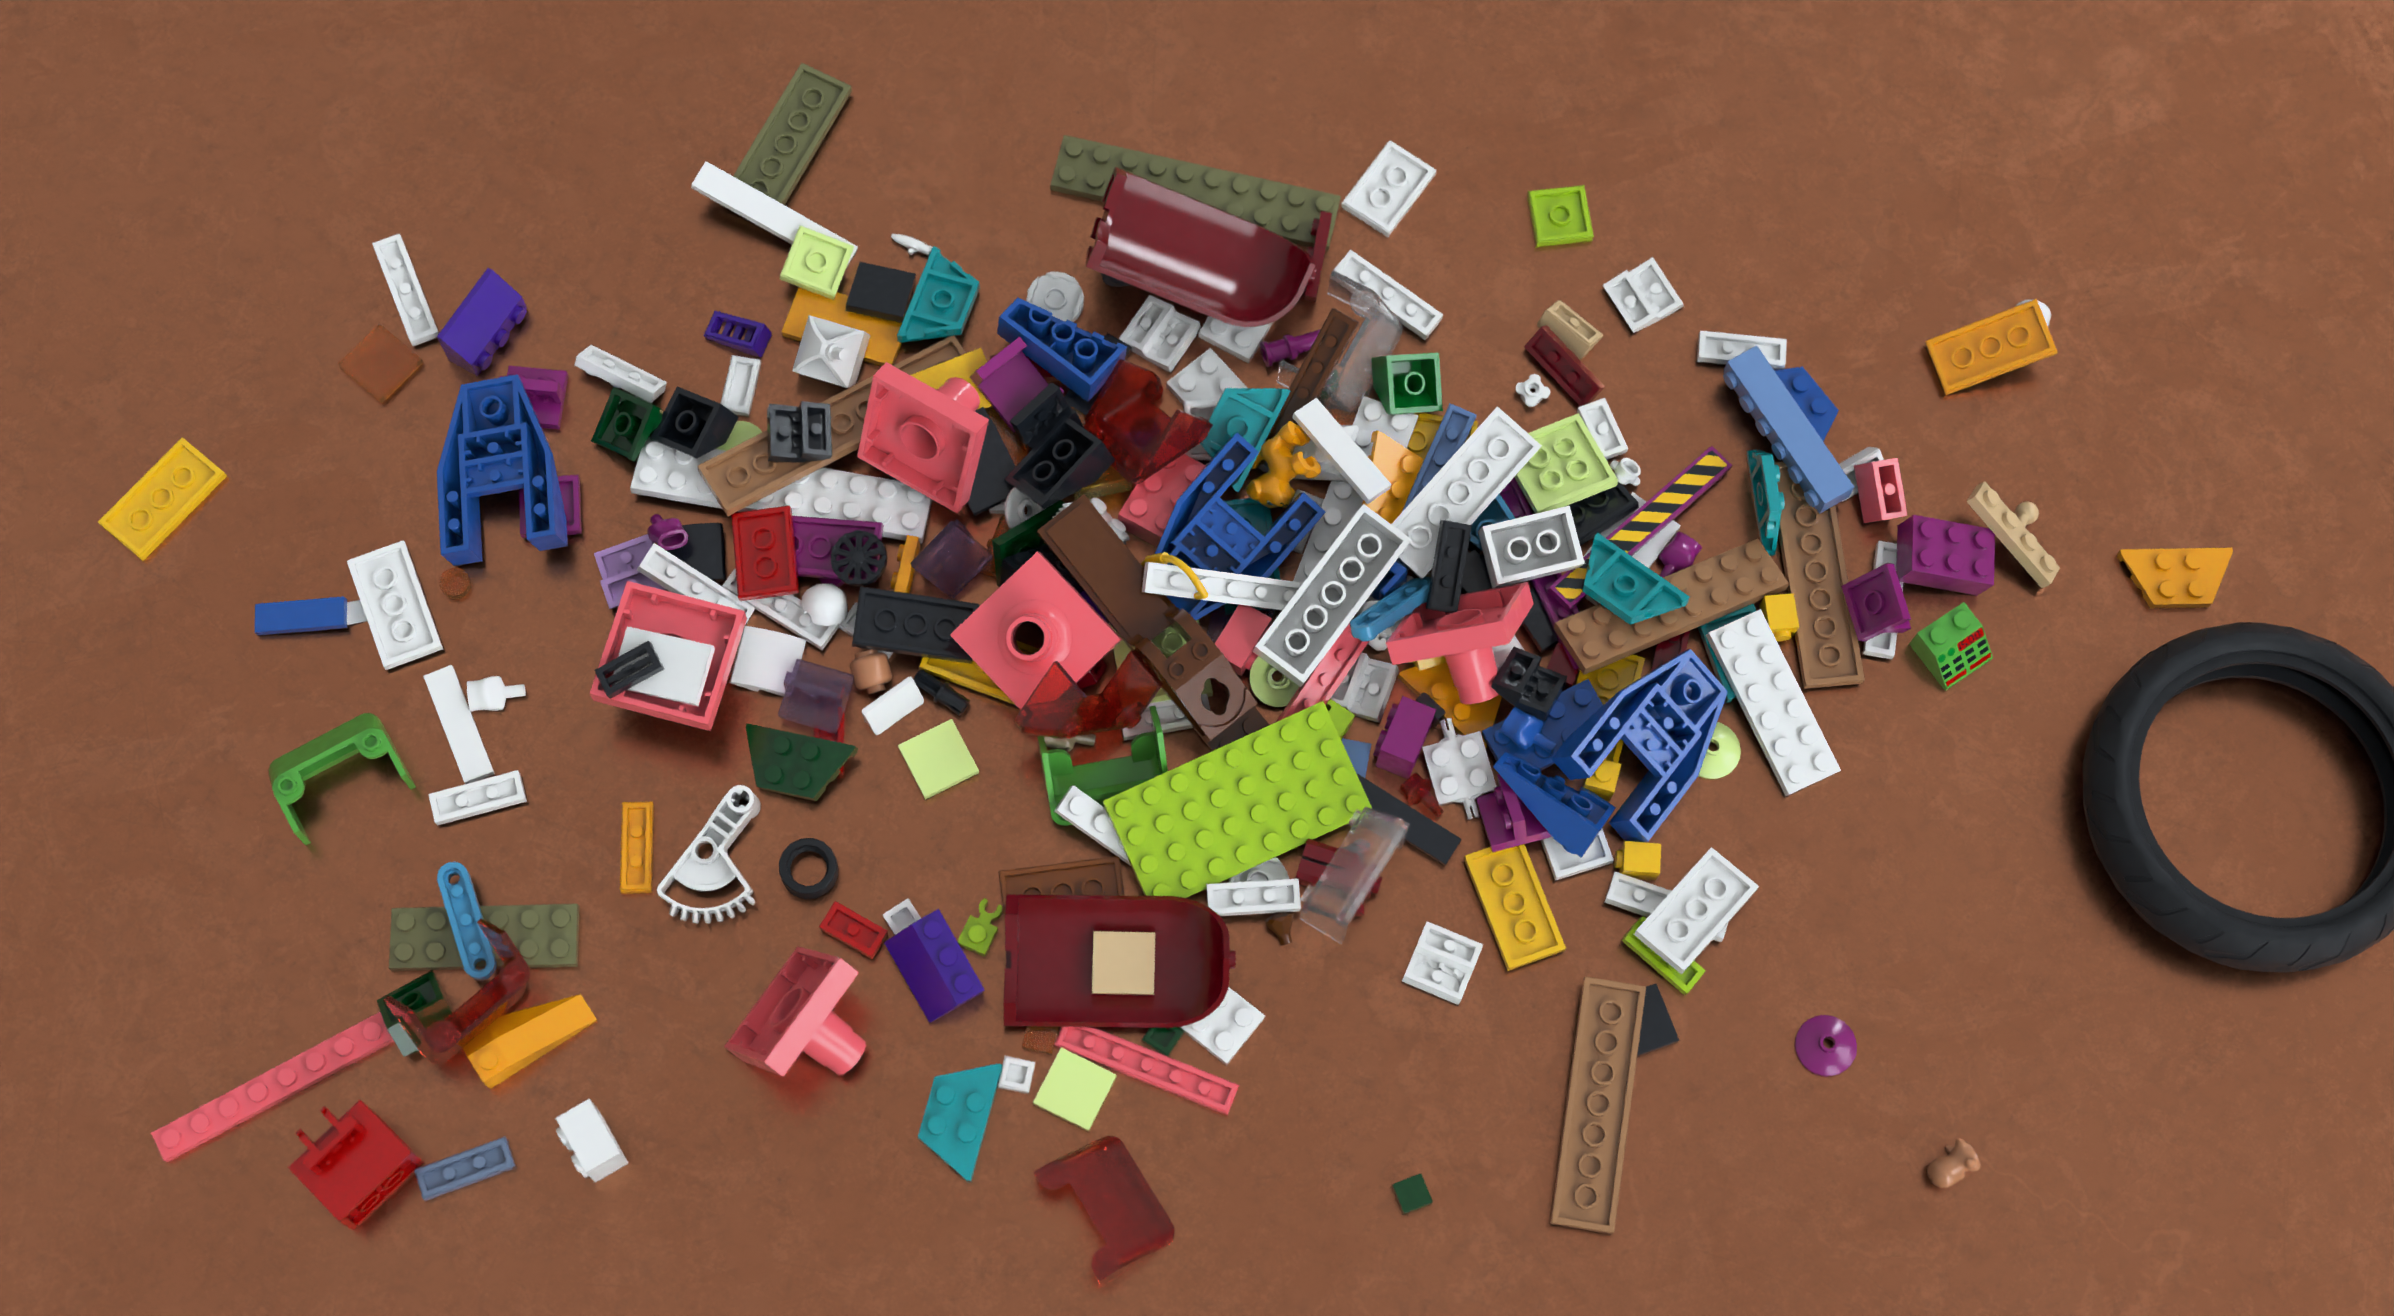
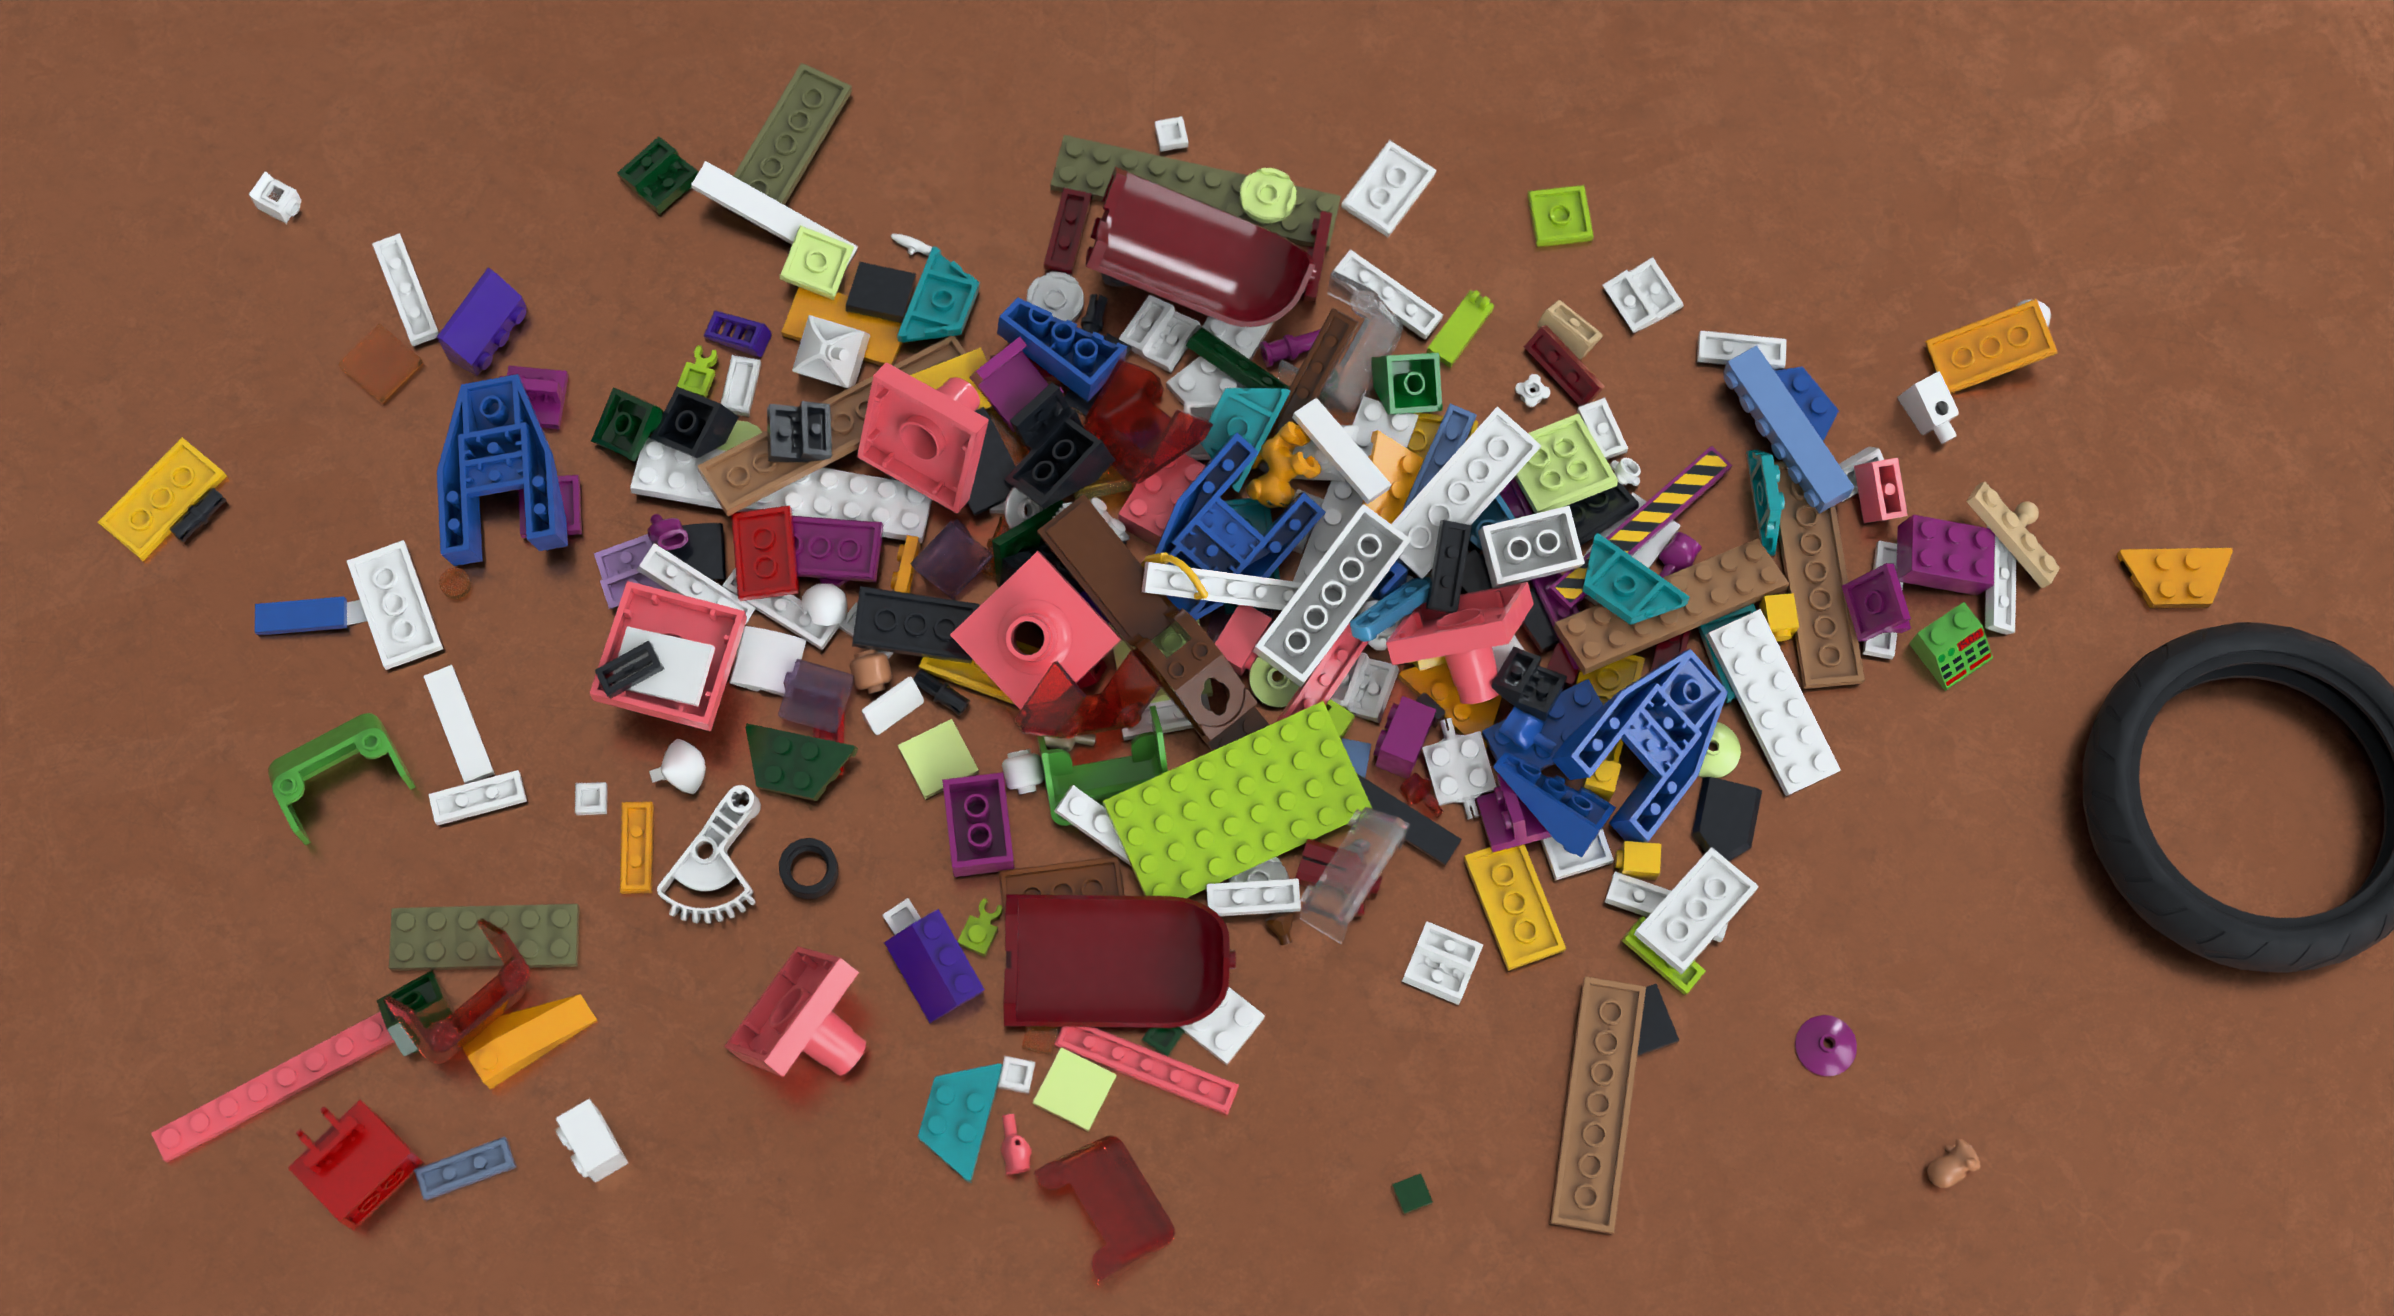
dark azure plate [437,862,497,980] -> none
white piece [467,676,526,712] -> none
white plate [575,345,667,403] -> none
red plate [819,901,888,960] -> none
black wheel [831,530,887,586] -> none
tan tile [1092,931,1155,995] -> none
none -> black pin [169,488,227,543]
none -> white window [249,172,302,223]
none -> white tile [575,782,608,815]
none -> dark green slope [617,136,699,214]
none -> white piece [649,739,706,794]
none -> lime plate [677,345,718,398]
none -> magenta brick [942,772,1015,877]
none -> coral piece [1000,1114,1032,1174]
none -> white head [1002,749,1044,795]
none -> dark red plate [1044,188,1092,275]
none -> black pin [1080,294,1108,334]
none -> white plate [1154,117,1188,152]
none -> dark green tile [1186,327,1290,390]
none -> yellowish green tile [1240,168,1297,224]
none -> lime hinge [1427,290,1495,368]
none -> black tile [1691,777,1762,861]
none -> white torso [1897,371,1959,444]
none -> white plate [1985,526,2016,635]

